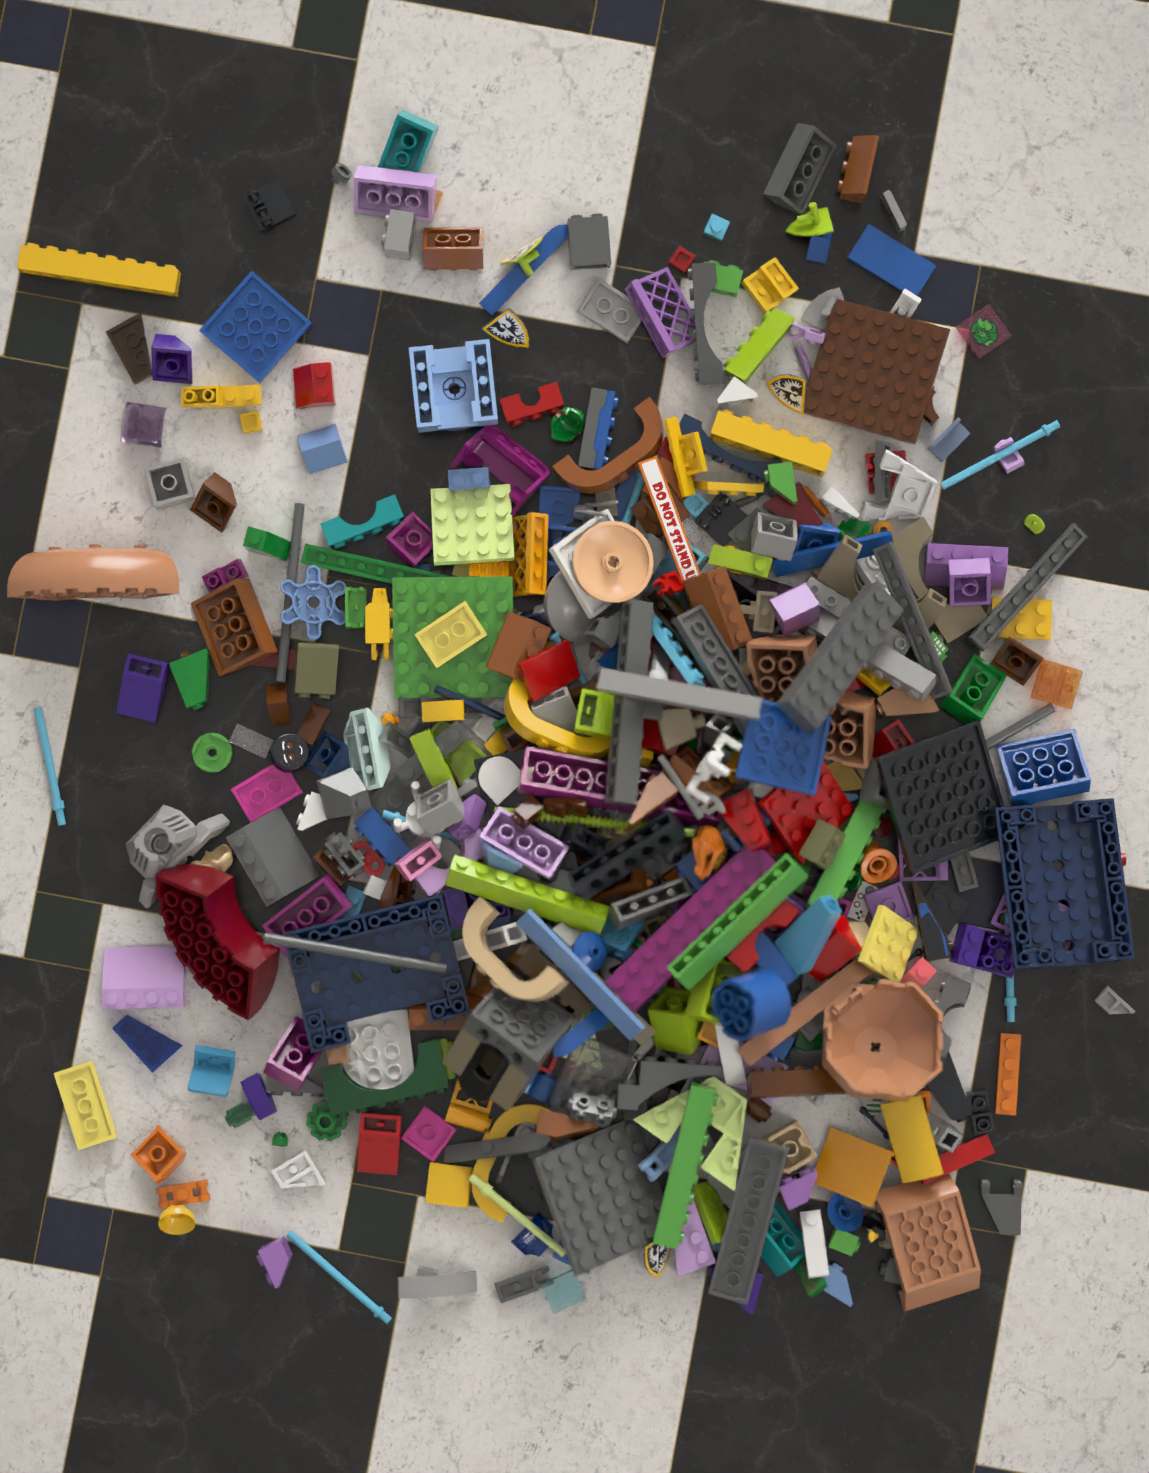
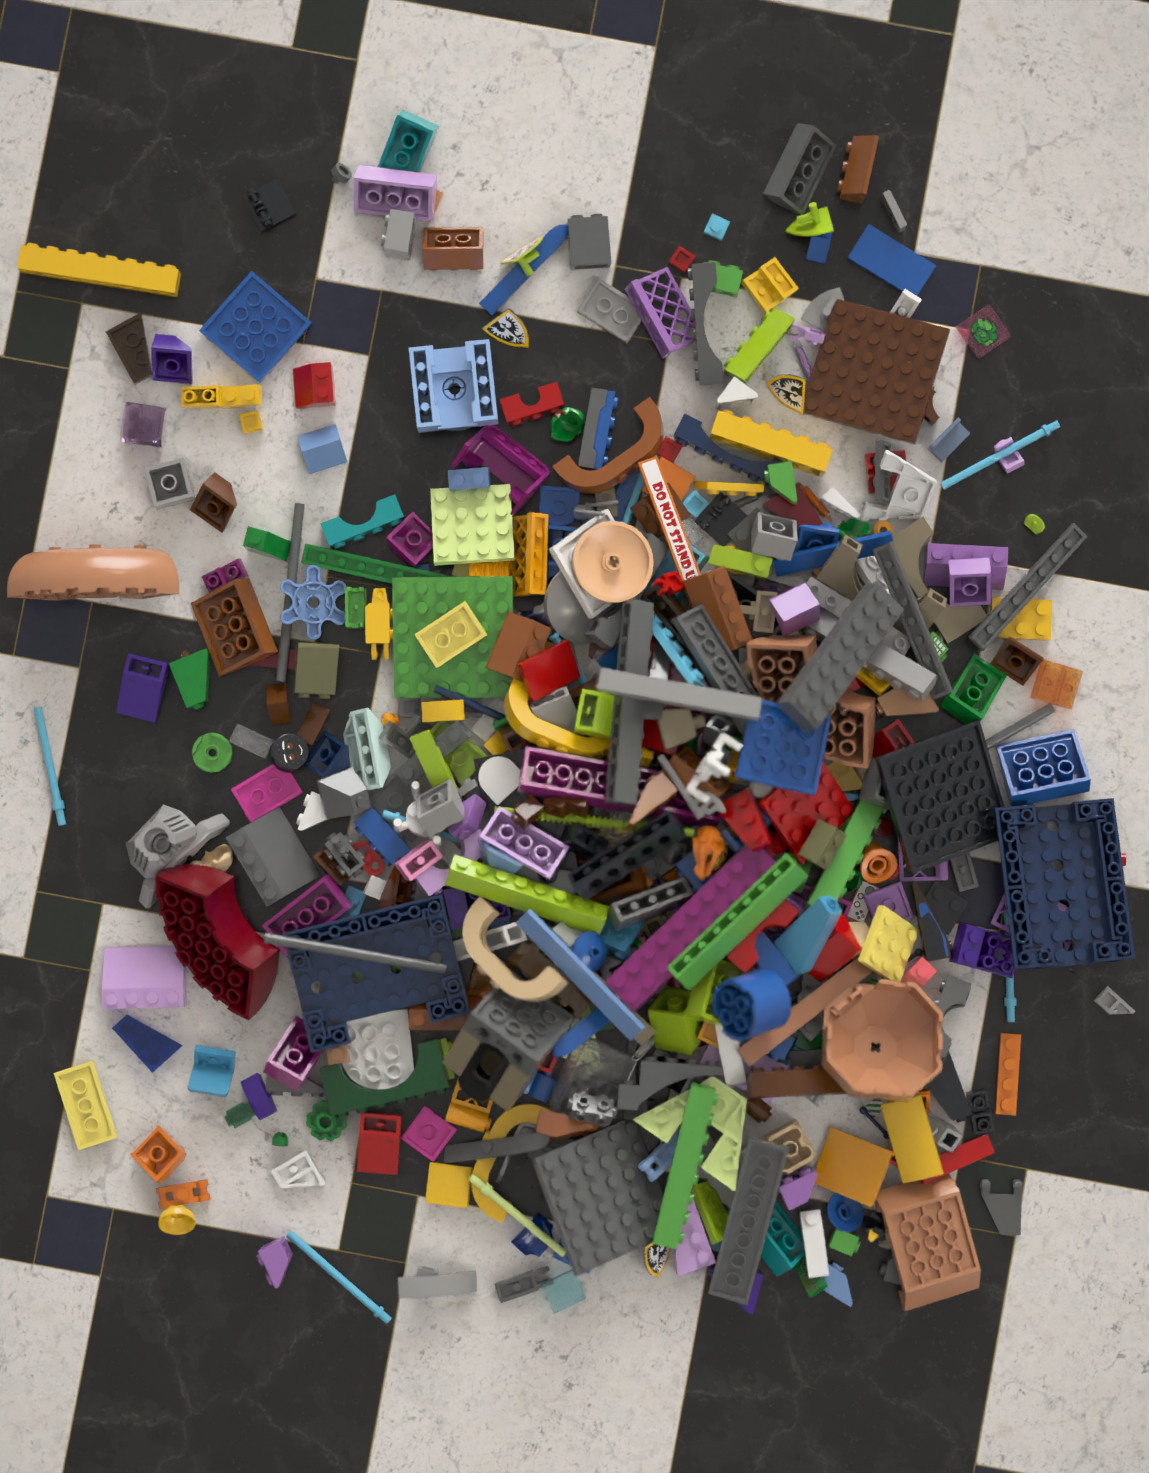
yellow bracket [664,416,708,497] -> none

